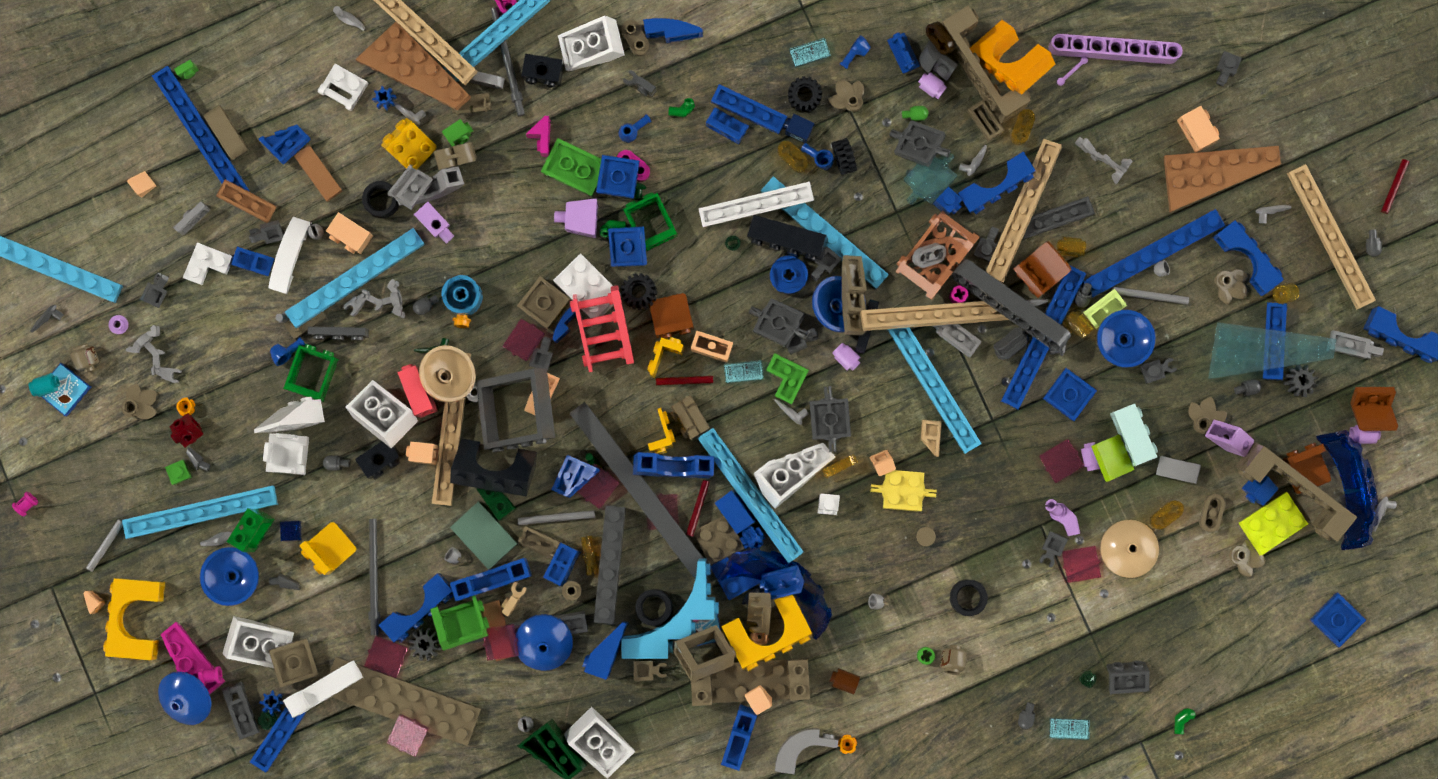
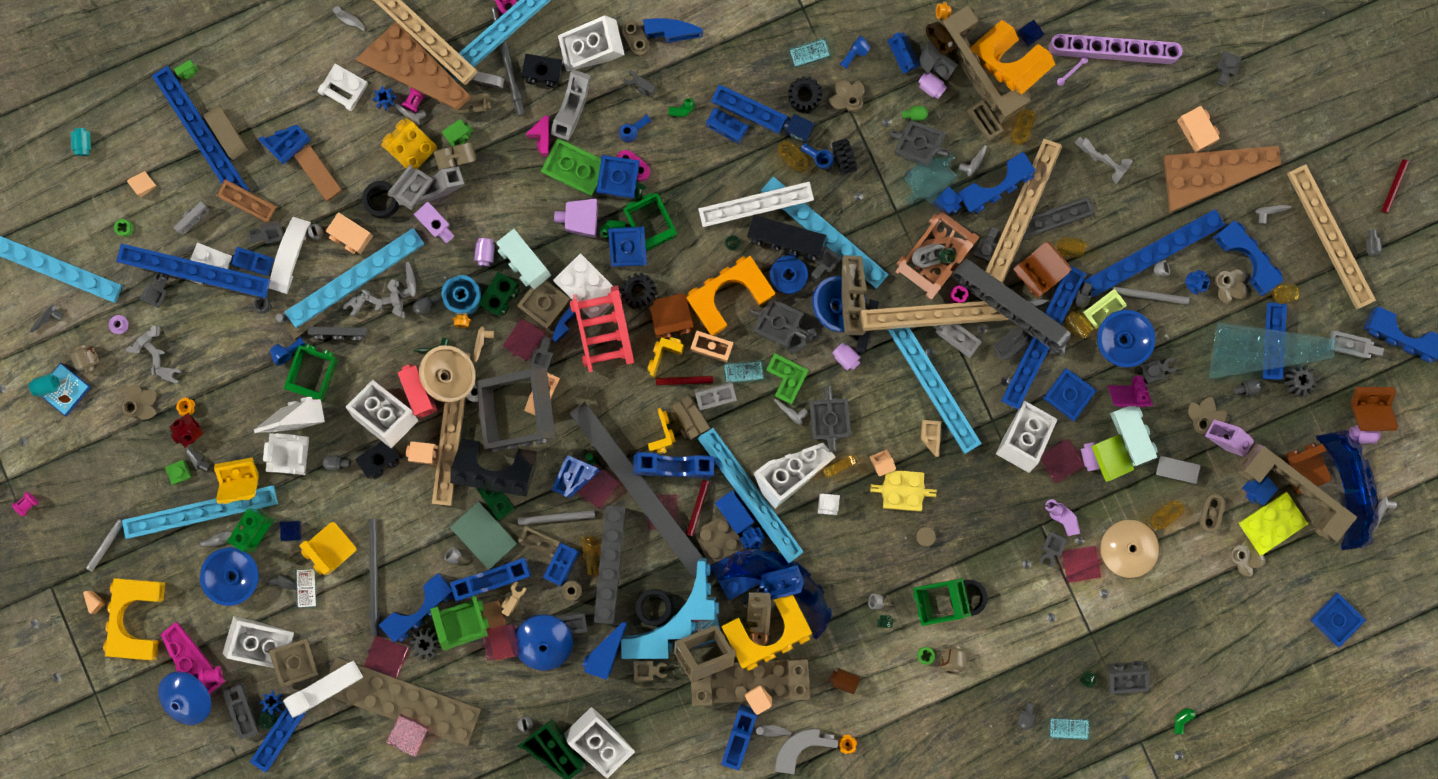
none -> teal brick [70,128,91,156]
none -> bright green bush [114,219,134,237]
none -> blue plate [116,243,271,299]
none -> yellow bracket [214,457,259,504]
none -> dark grey plate [253,296,272,314]
none -> tile [295,568,317,608]
none -> light grey bar [400,262,416,299]
none -> dark pink bush [402,88,426,113]
none -> lavender brick [474,238,495,267]
none -> tan bar [474,326,494,362]
none -> dark green brick [479,272,520,318]
none -> light aqua brick [496,229,552,290]
none -> light grey arch [551,69,591,141]
none -> light orange arch [686,256,776,336]
none -> light grey hinge [694,380,737,410]
none -> light grey bar [754,725,791,737]
none -> clear green plate [876,615,895,628]
none -> green window [913,578,971,626]
none -> light orange plate [936,2,951,20]
none -> clear green hinge [939,248,956,263]
none -> white slope [996,401,1057,473]
none -> clear blue plate [1018,20,1045,47]
none -> magenta hinge [1108,375,1153,408]
none -> blue gear [1185,269,1210,295]

